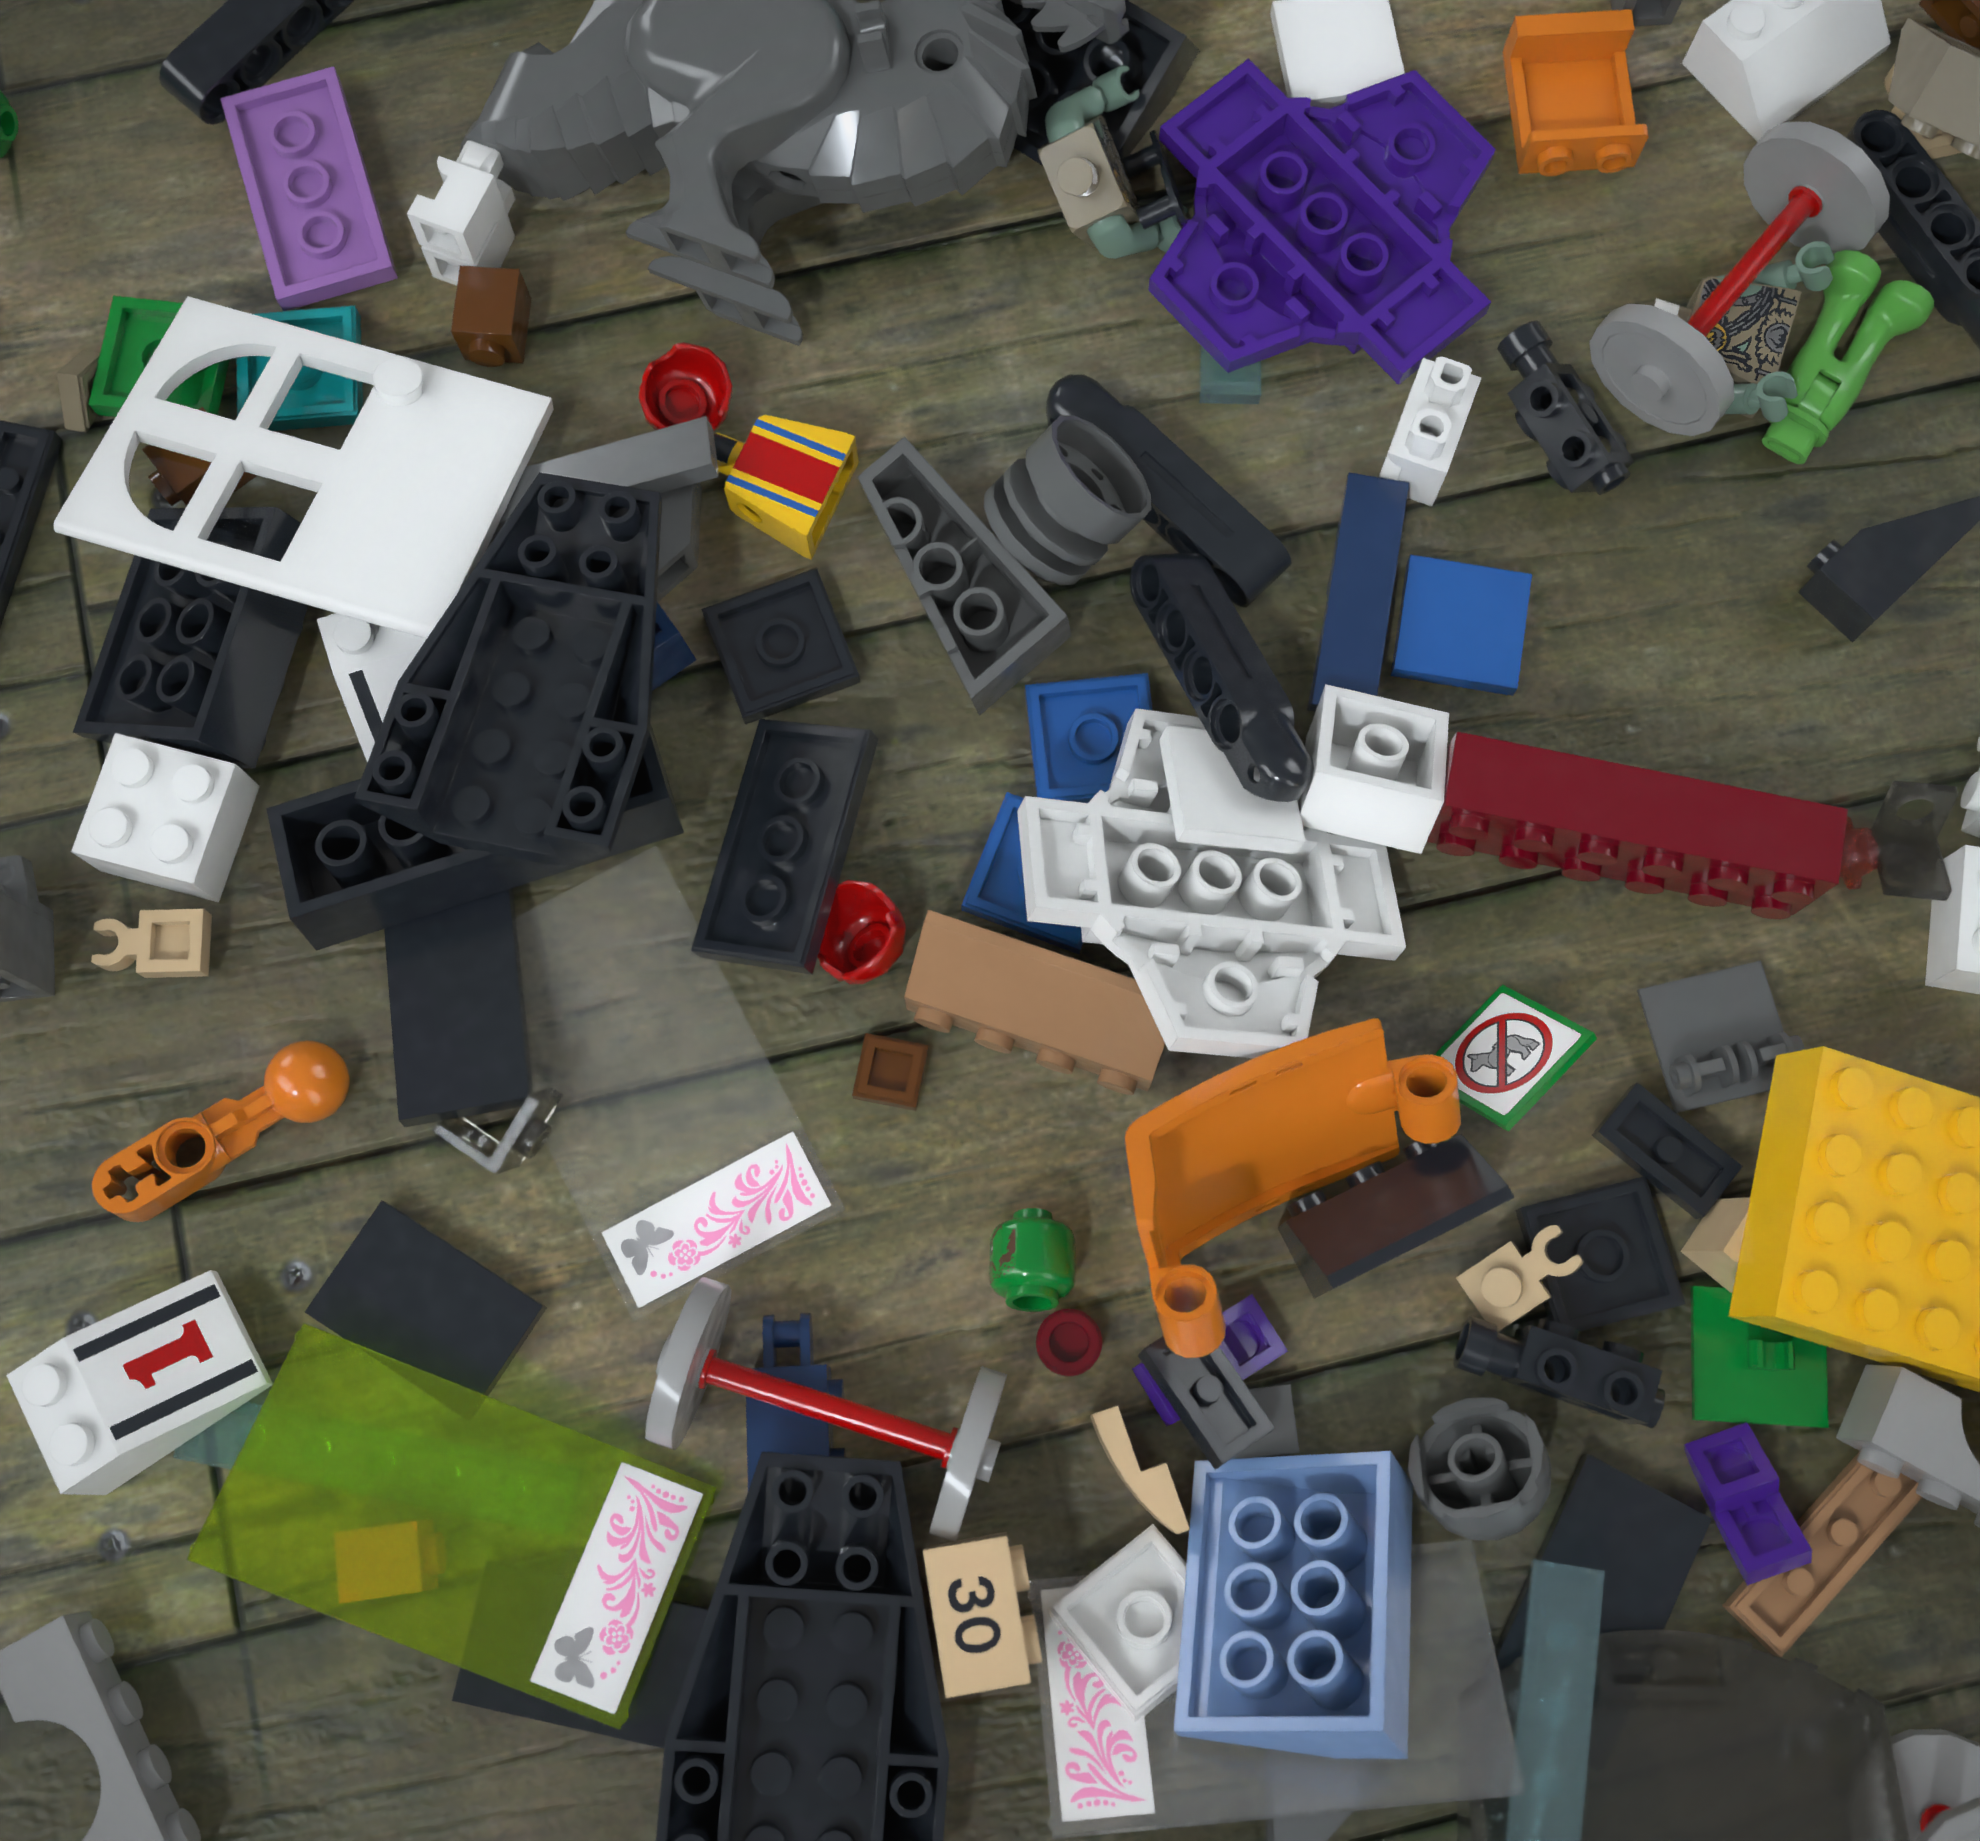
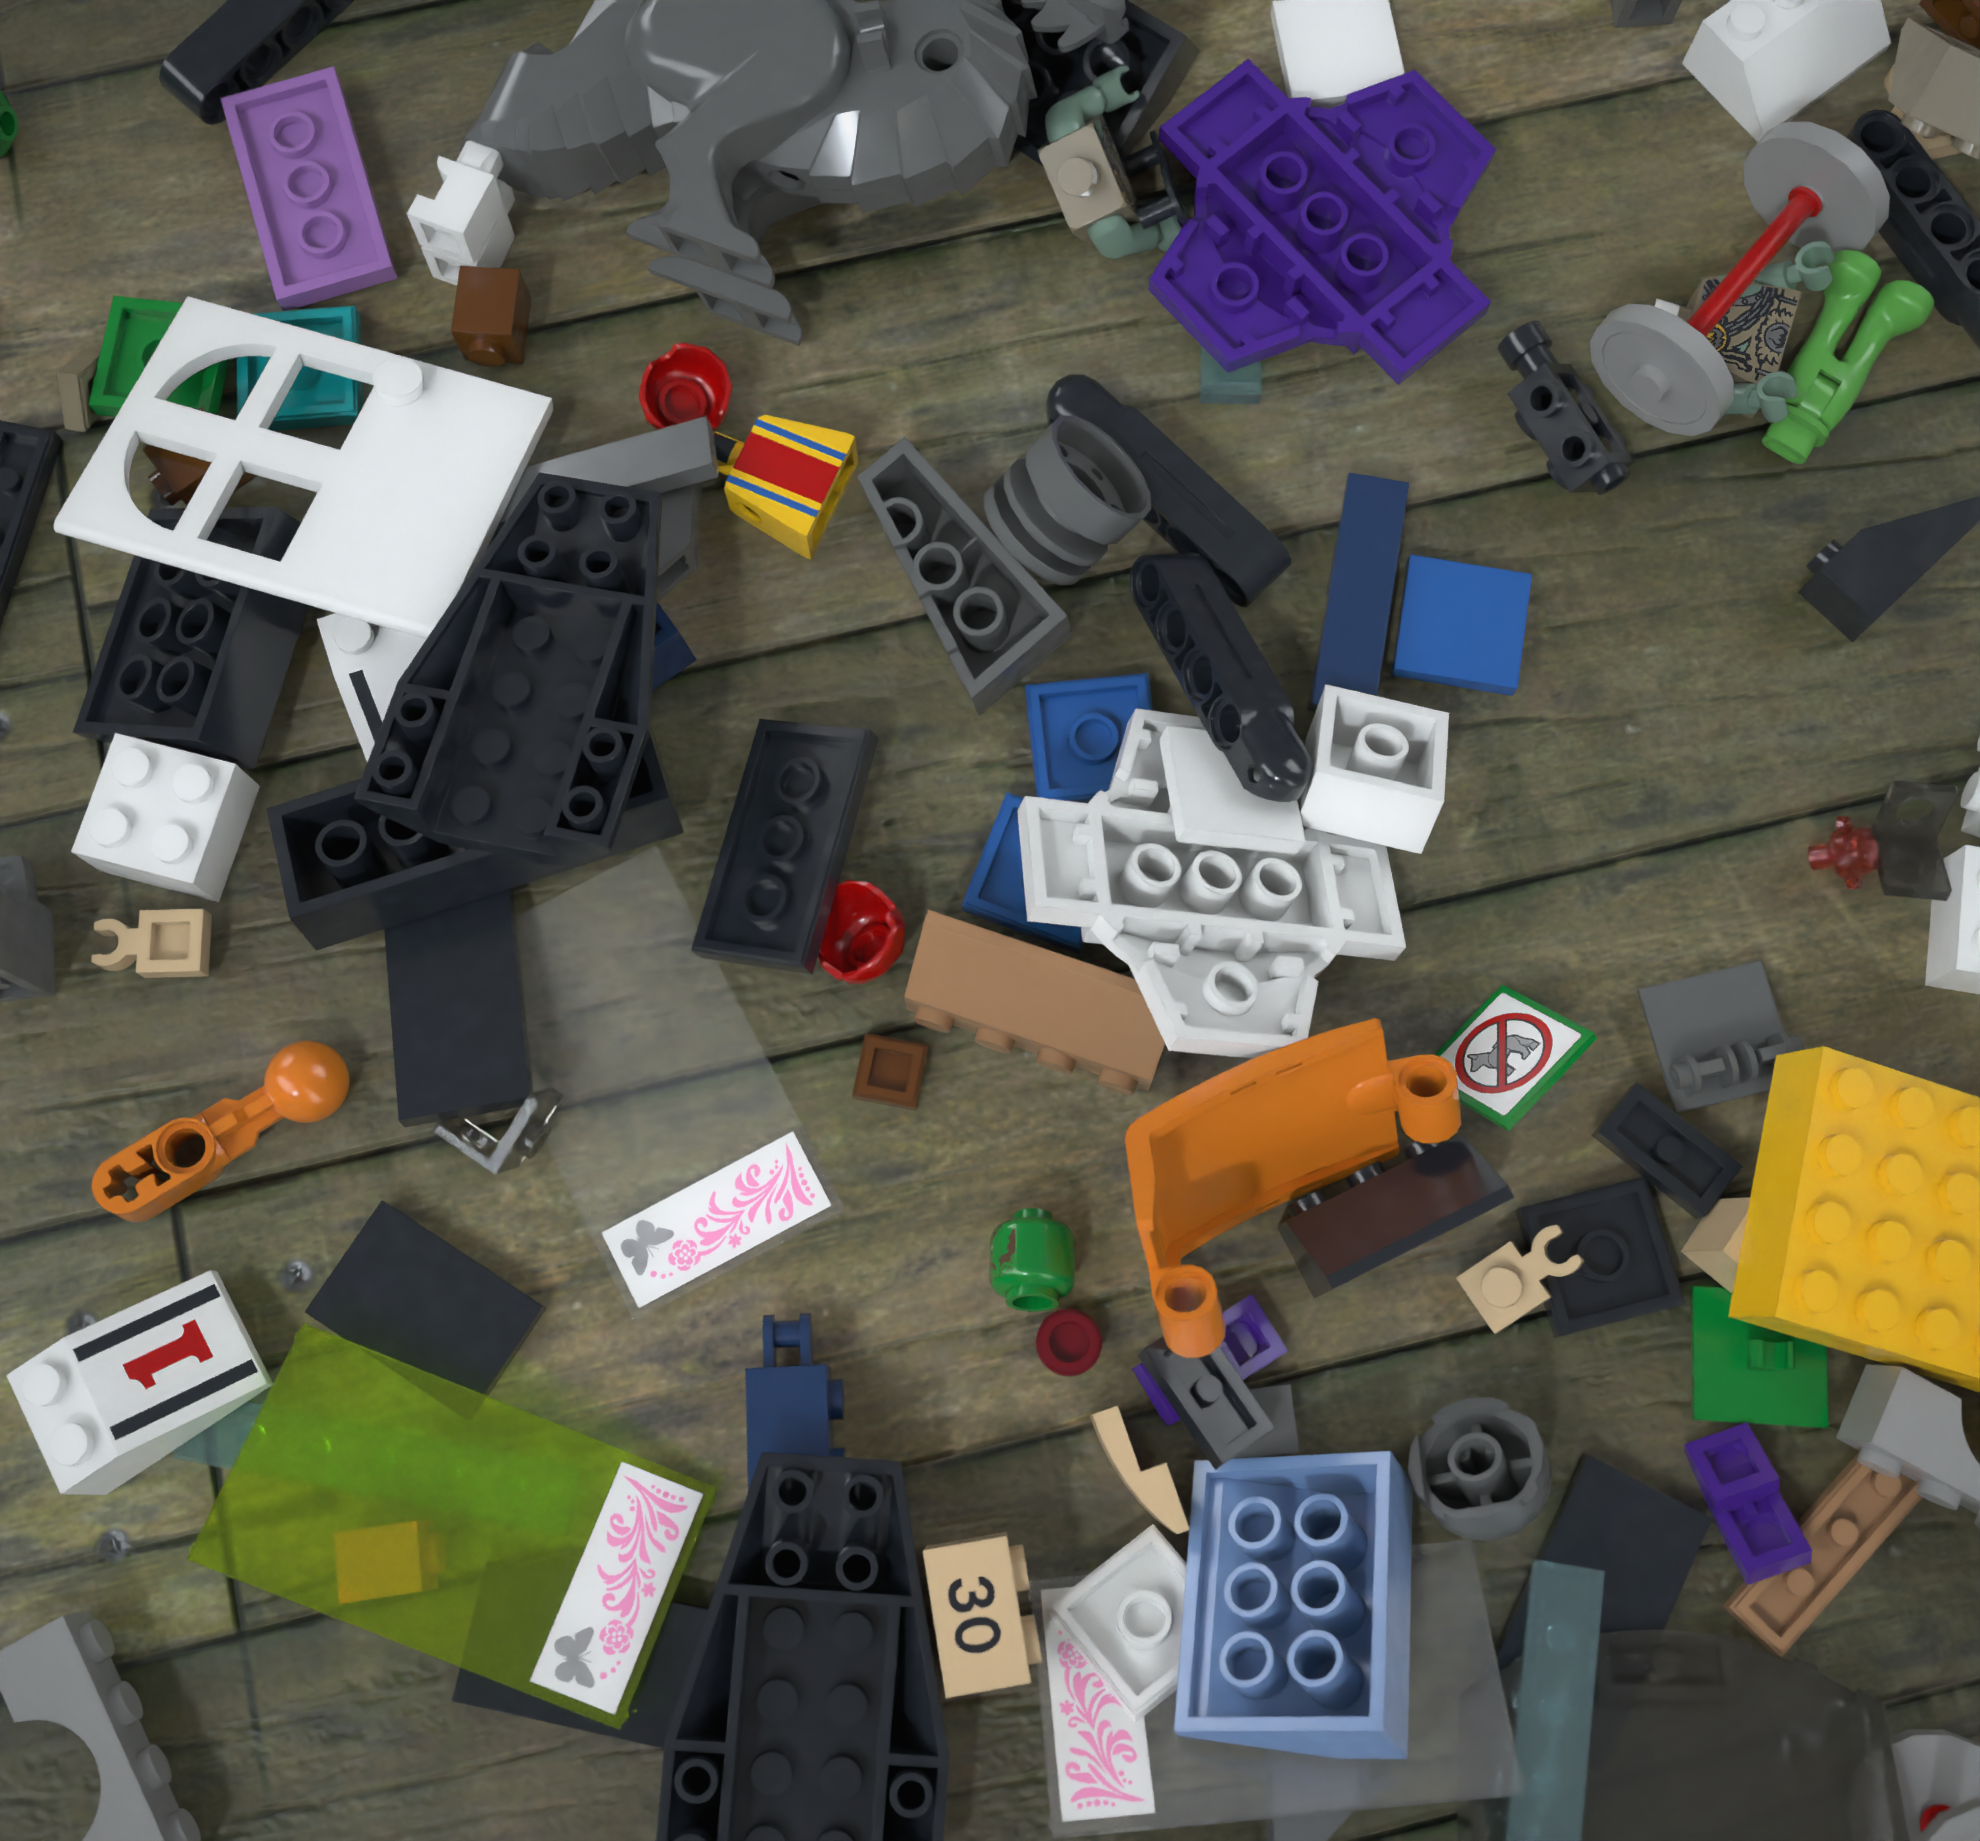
light grey piece [645,1277,1007,1542] -> none
black tile [702,568,860,725] -> none
white hips [1379,357,1481,506] -> none
dark red brick [1427,732,1848,919] -> none
black brick [1453,1316,1665,1428] -> none
orange panel [1502,9,1649,176] -> none

